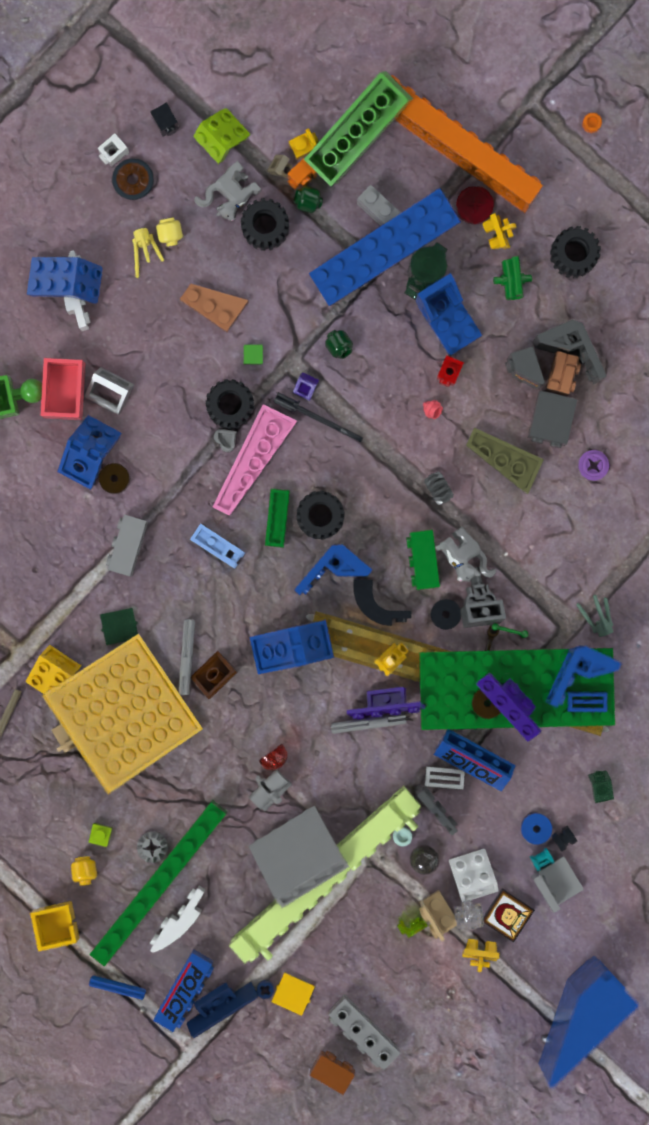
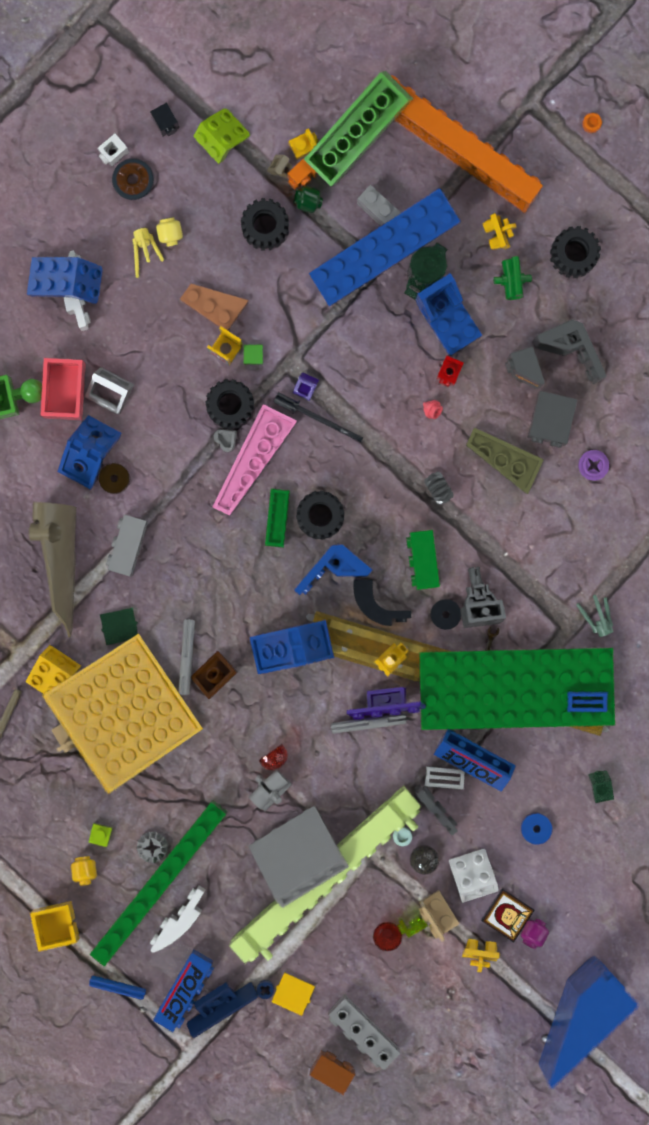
light blue plate [190,523,245,569] -> none
light grey animal [194,161,261,221] -> none
dark green head [325,330,353,359] -> none
light grey animal [435,526,496,582] -> none
clear brick [454,900,484,930] -> none
dark red tile [456,186,494,225] -> none
dark brown piece [472,689,501,719] -> none
dark purple bracket [476,673,541,741] -> none
green hinge [492,623,528,638] -> none
teal bush [529,847,555,872] -> none
light grey bracket [531,857,583,913] -> none
nougat brick [545,351,581,396] -> none
blue bracket [545,645,622,707] -> none
black wheel [551,825,578,852] -> none
none -> dark tan panel [29,502,76,637]
none -> yellow piece [206,326,243,366]
none -> clear red hair [373,922,403,952]
none -> magenta head [521,918,549,949]

